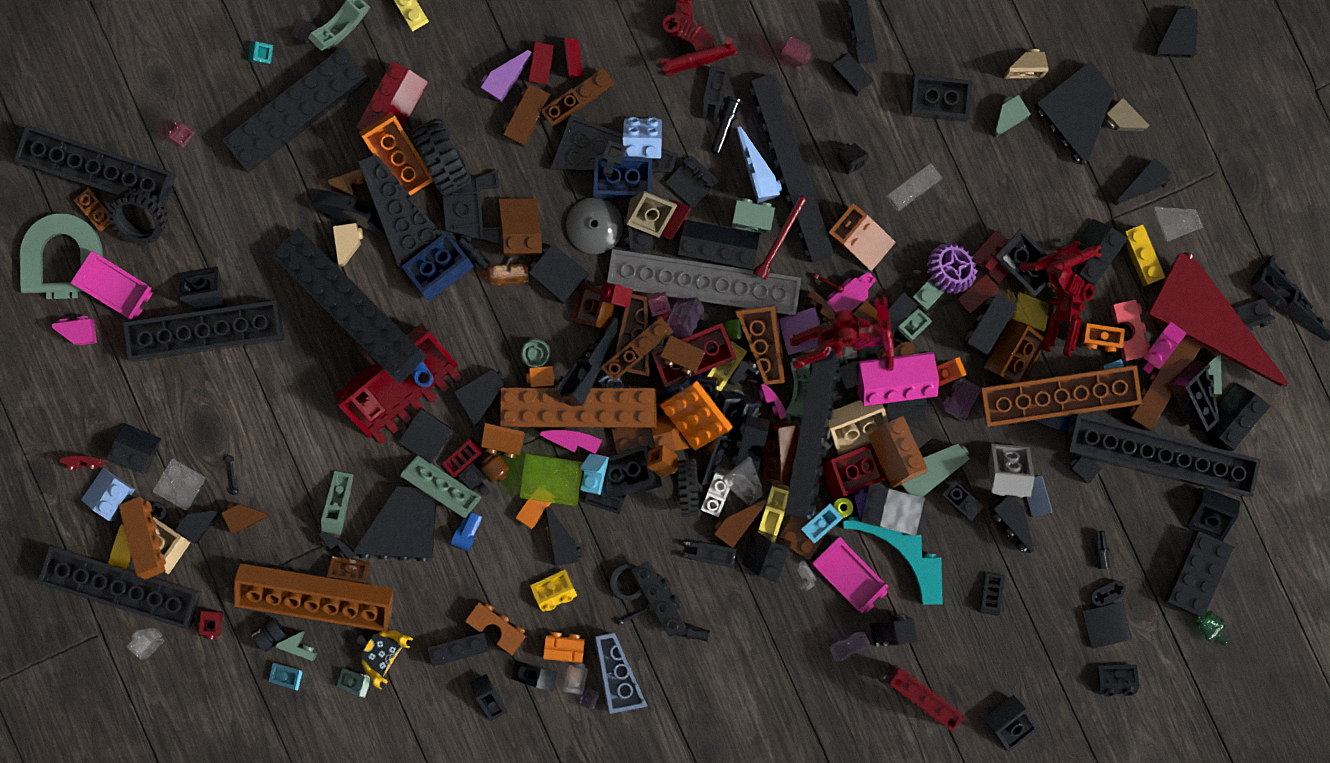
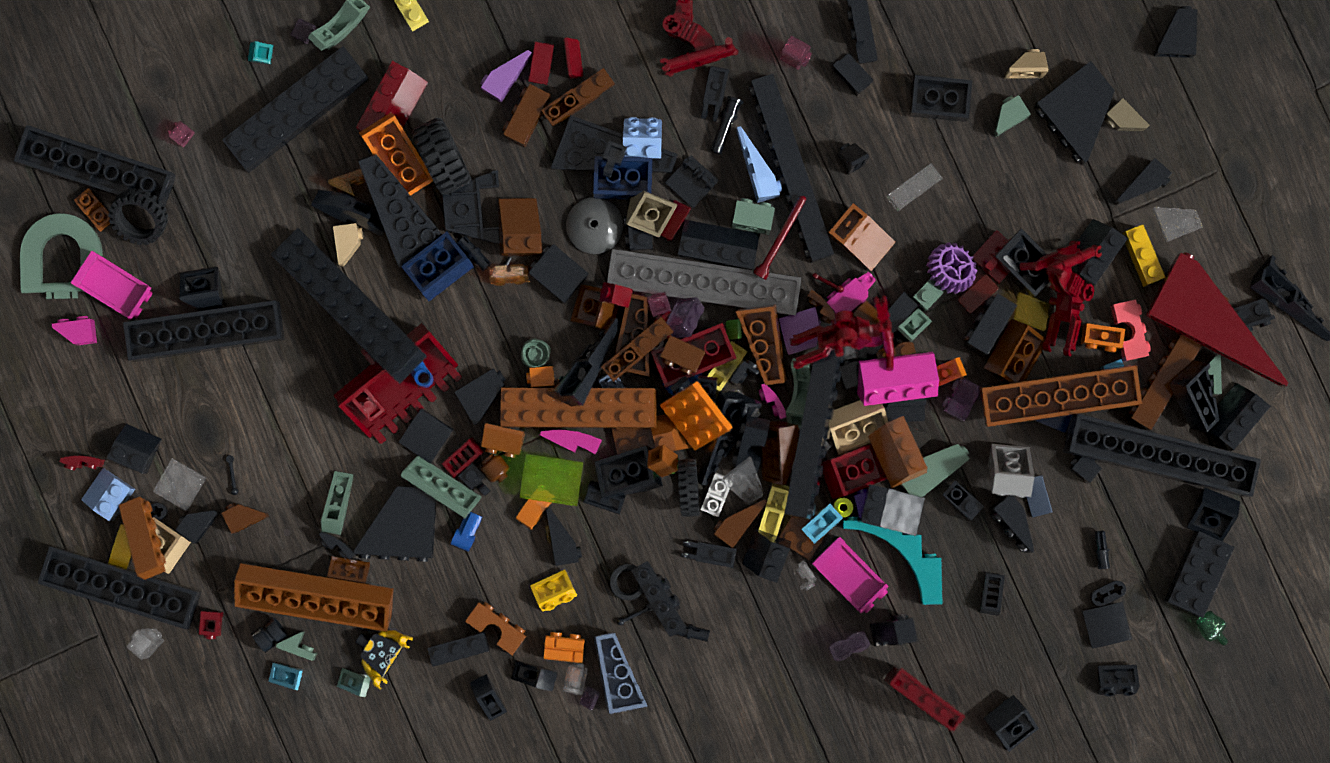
medium azure slope [580,454,609,495] -> none
dark pink hinge [1144,322,1187,374] -> none

